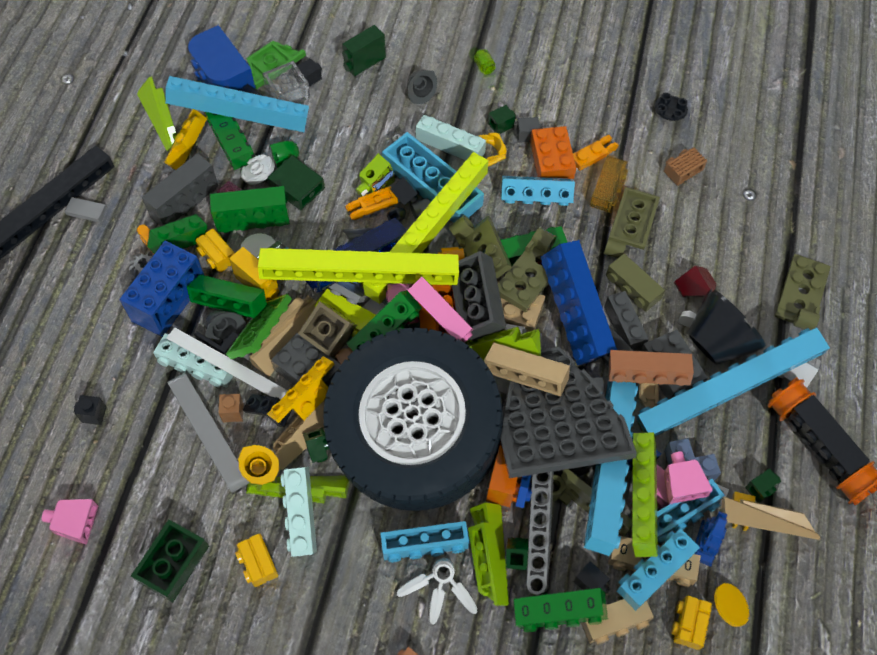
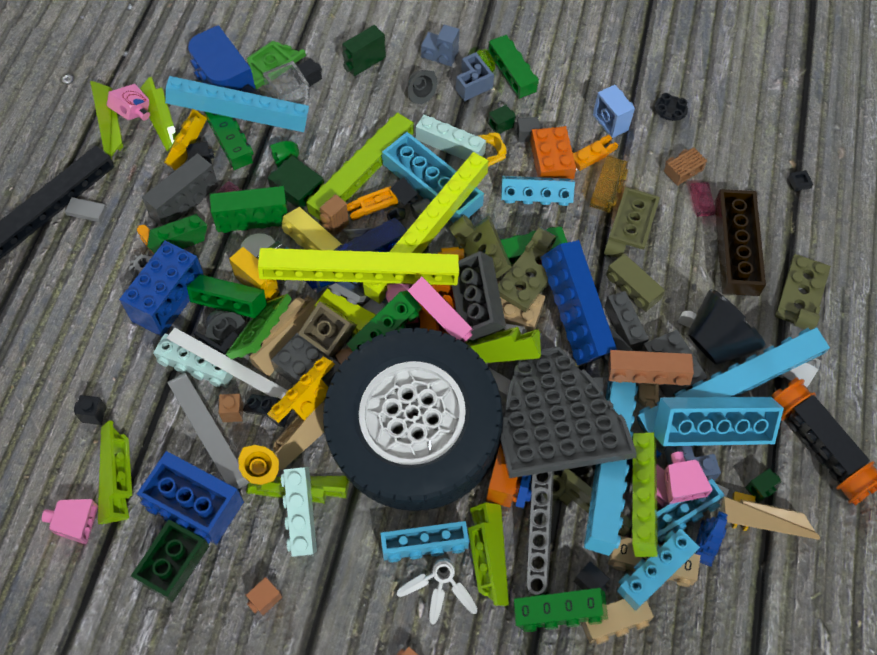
yellow brick [196,229,235,273] -> none
yellow brick [235,534,279,587] -> none
white tile [241,155,275,185] -> none
dark green brick [303,427,330,463] -> none
lime torso [355,153,396,197] -> none
tan brick [484,343,570,396] -> none
dark green brick [506,537,529,570] -> none
yellow brick [671,596,712,650] -> none
dark red slope [674,265,716,298] -> none
yellow piece [714,583,749,627] -> none
none -> lime wedge [90,81,124,160]
none -> lime wedge [98,420,132,525]
none -> bright pink torso [107,84,150,121]
none -> blue brick [137,451,244,545]
none -> black brick [187,141,215,166]
none -> nougat brick [246,577,283,616]
none -> light yellow brick [281,207,350,251]
none -> lime brick [306,112,414,222]
none -> medium nougat brick [320,194,349,237]
none -> sand blue brick [421,25,460,66]
none -> sand blue brick [456,52,494,101]
none -> green brick [488,35,539,99]
none -> light blue brick [593,85,635,138]
none -> medium azure brick [653,397,784,446]
none -> clear pink plate [689,182,716,217]
none -> dark brown brick [715,189,766,296]
none -> black plate [788,170,813,191]

